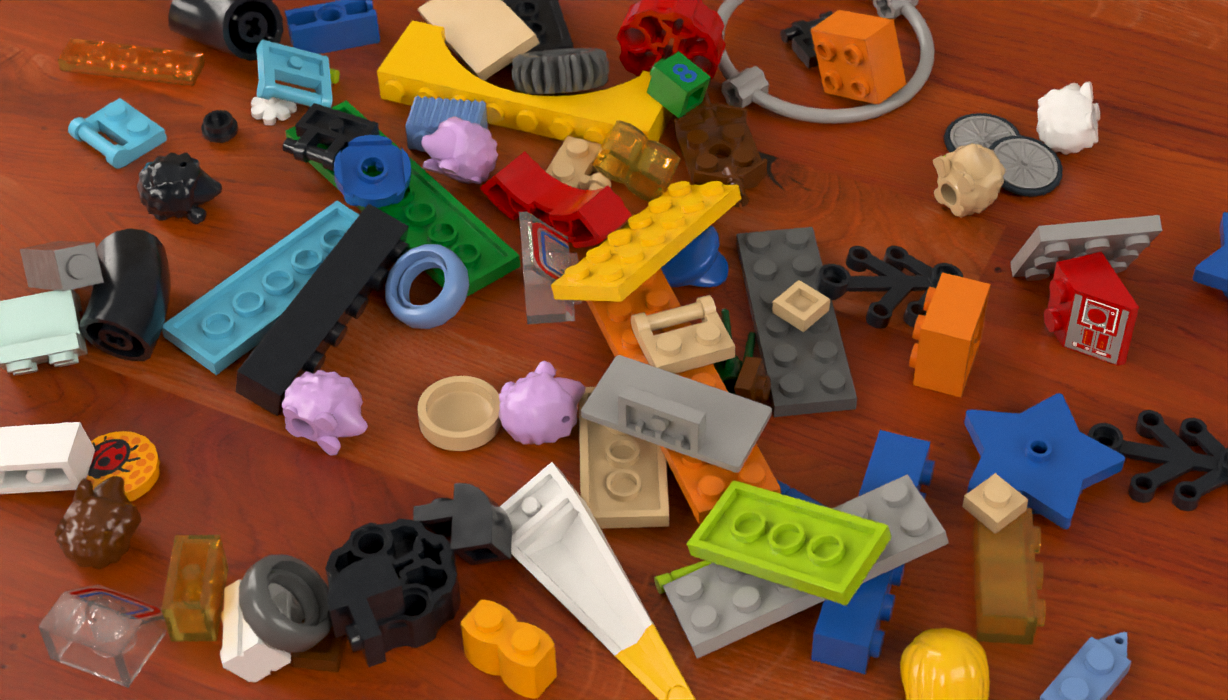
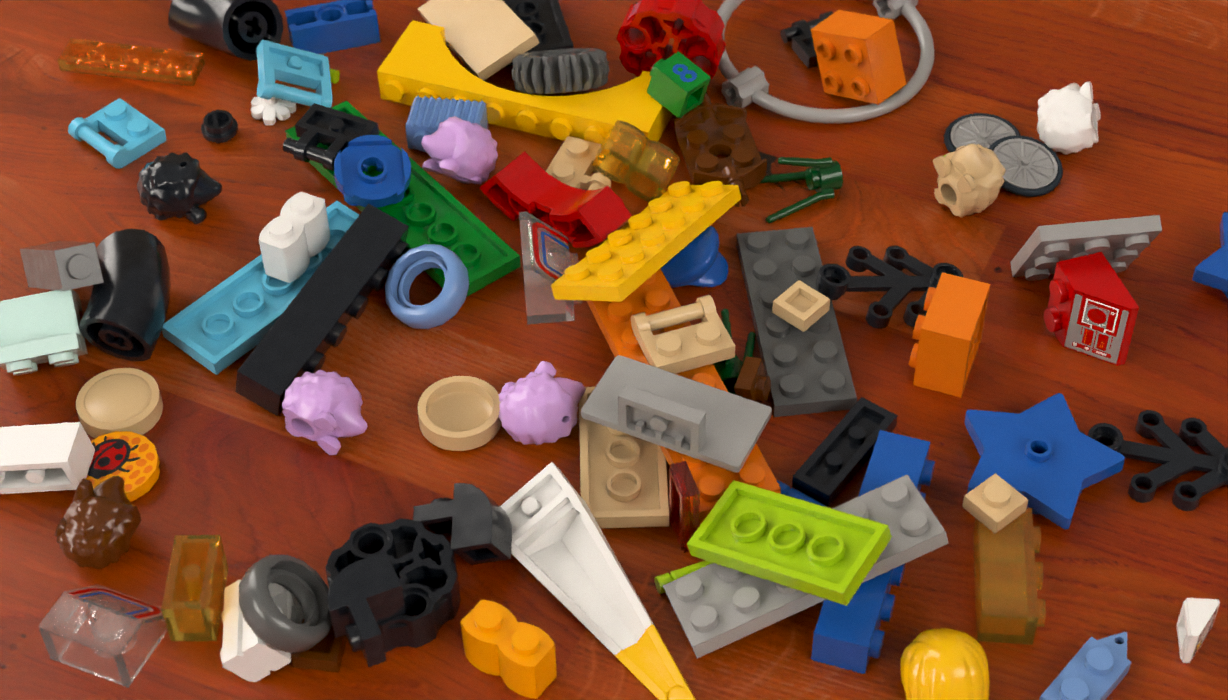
none -> tan piece [76,368,163,438]
none -> white brick [259,192,330,283]
none -> clear red tile [669,461,700,553]
none -> dark green plant [759,157,843,223]
none -> black plate [792,397,898,507]
none -> white slope [1176,598,1220,663]

